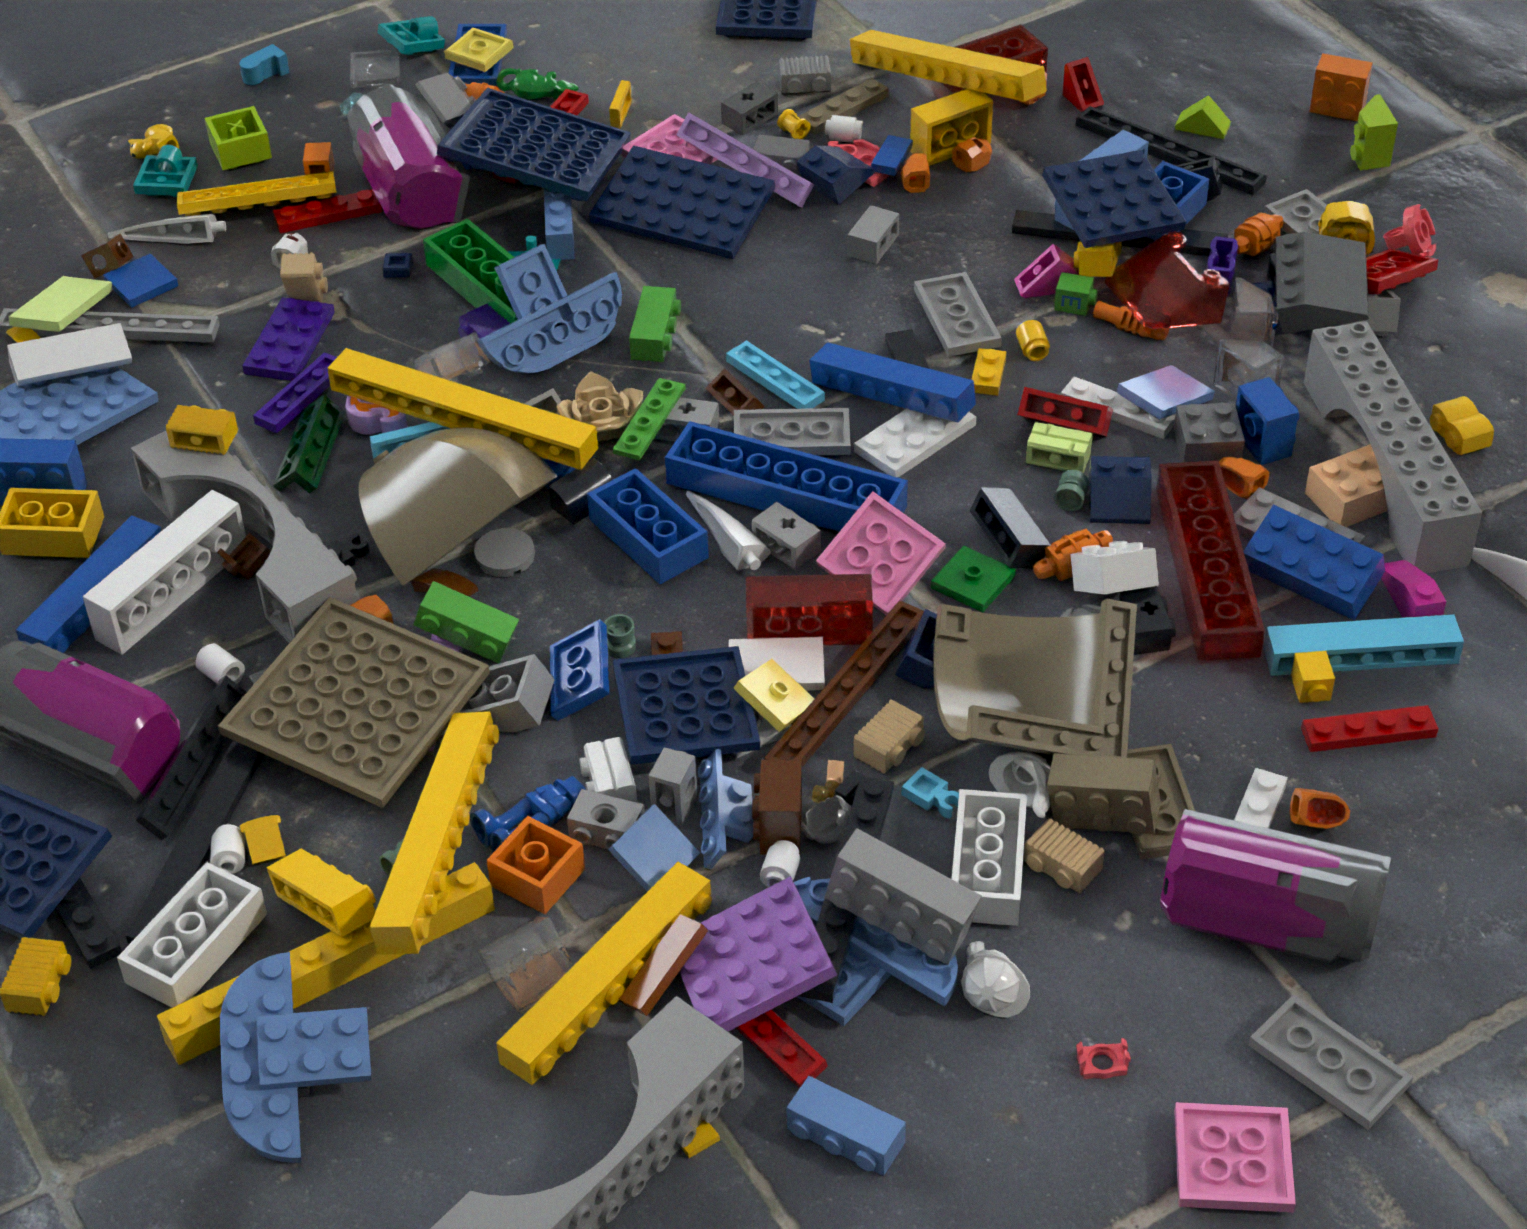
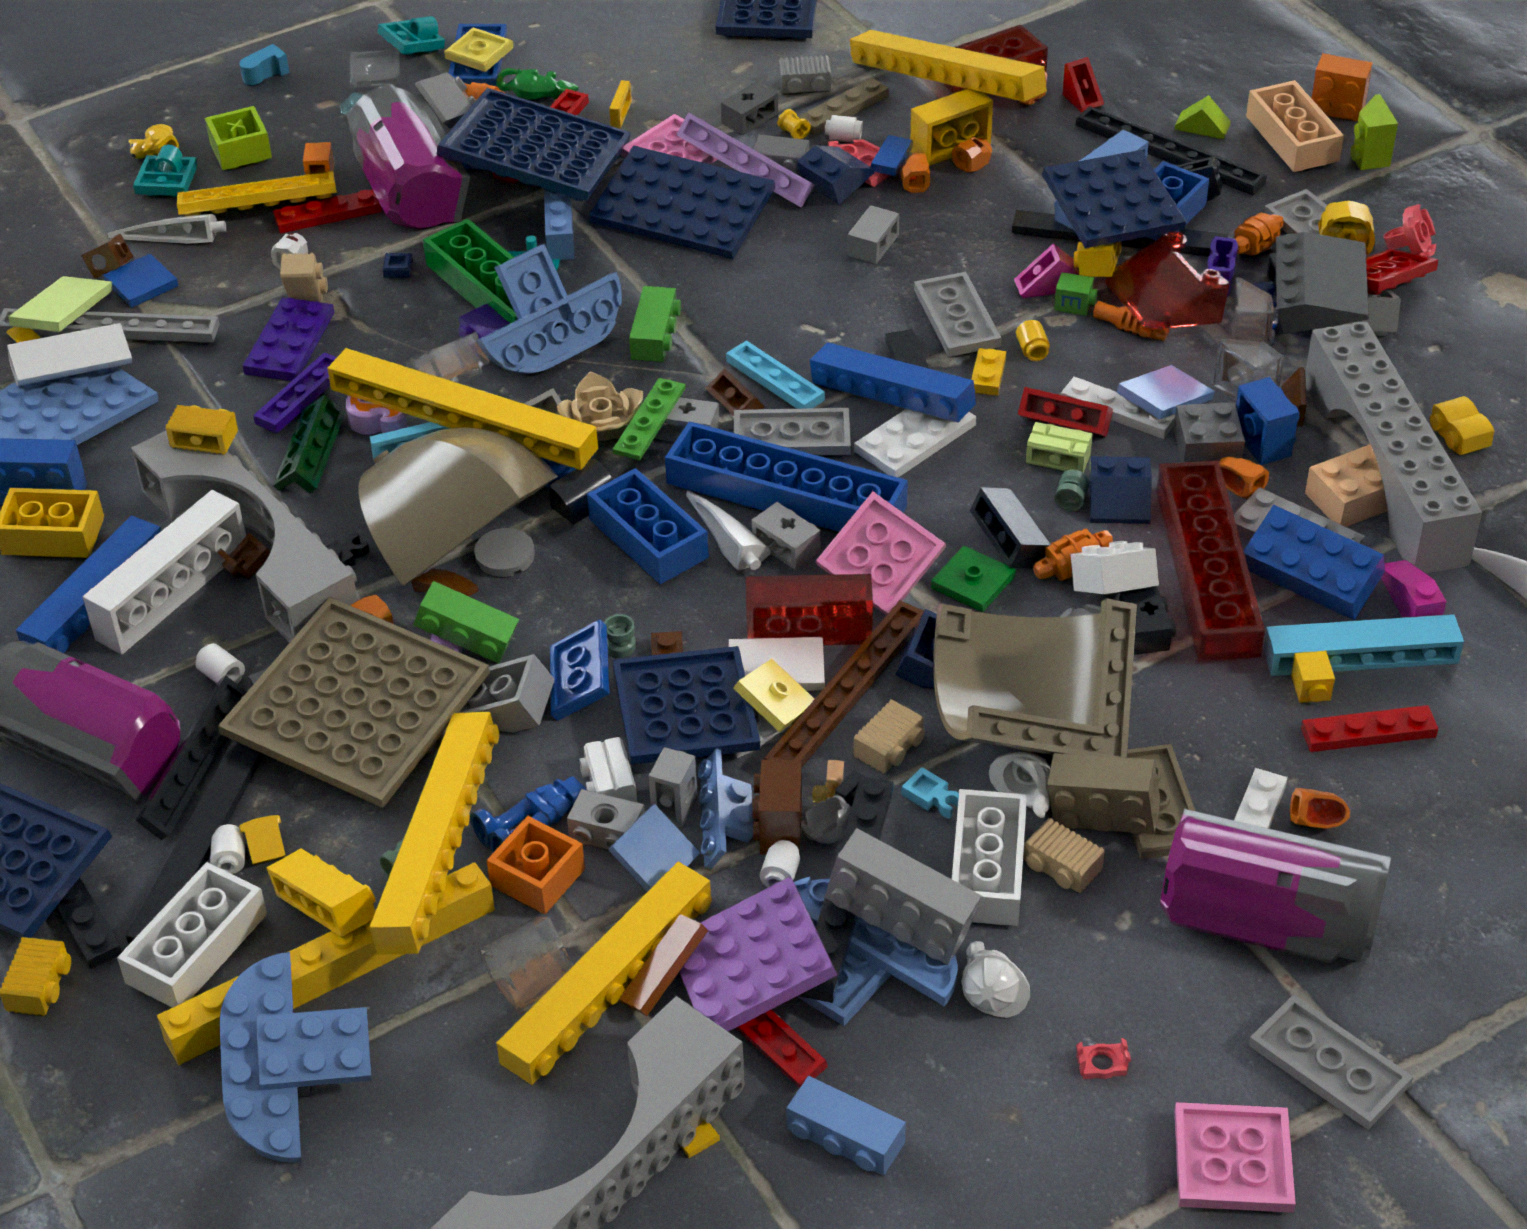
none -> light nougat brick [1246,80,1344,172]
none -> reddish brown slope [1280,367,1307,427]

